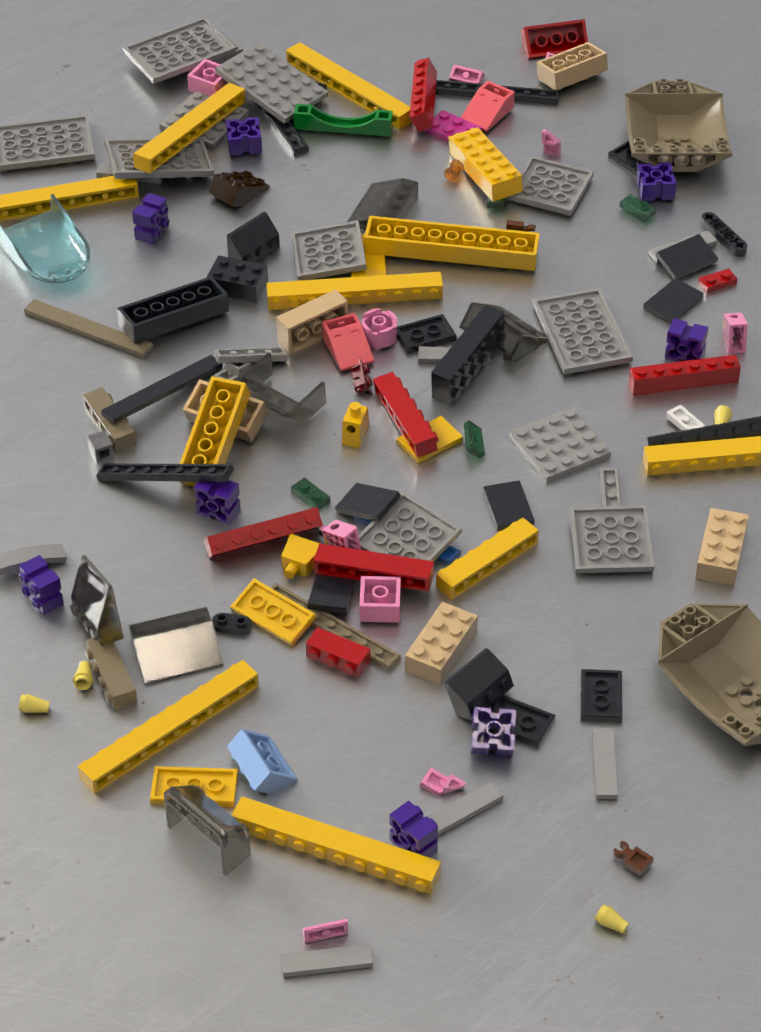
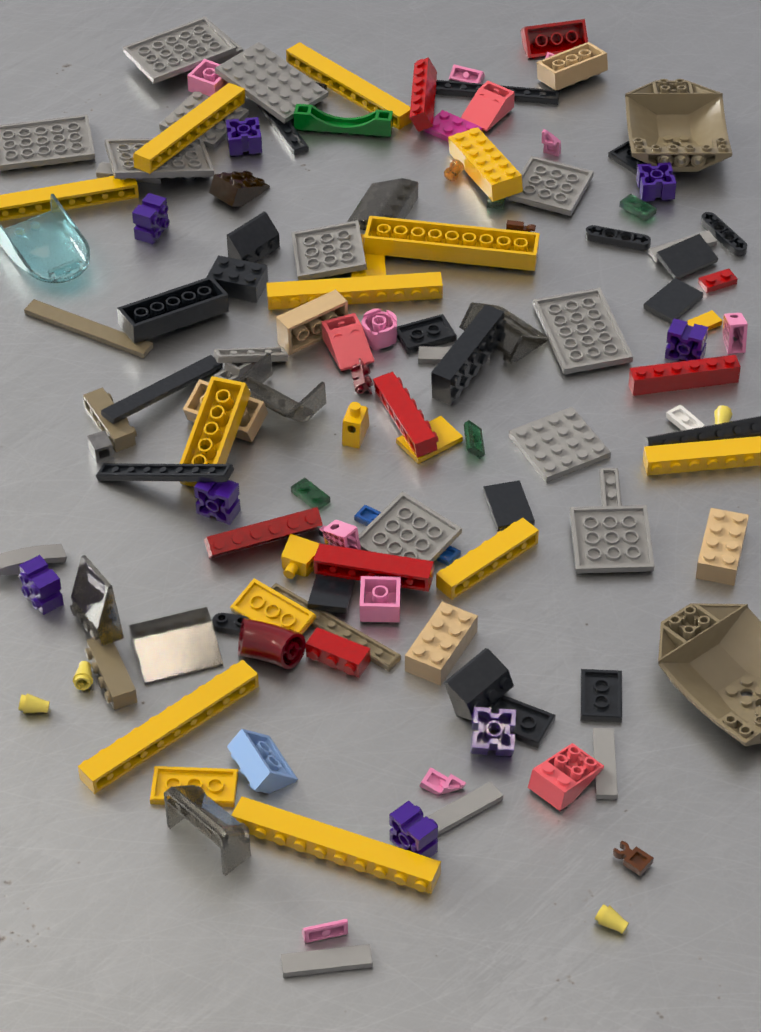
black tile [335,483,401,522] -> none
none -> dark red brick [238,618,306,669]
none -> coral slope [528,743,604,811]
none -> black beam [585,225,651,251]
none -> yellow tile [687,310,723,331]

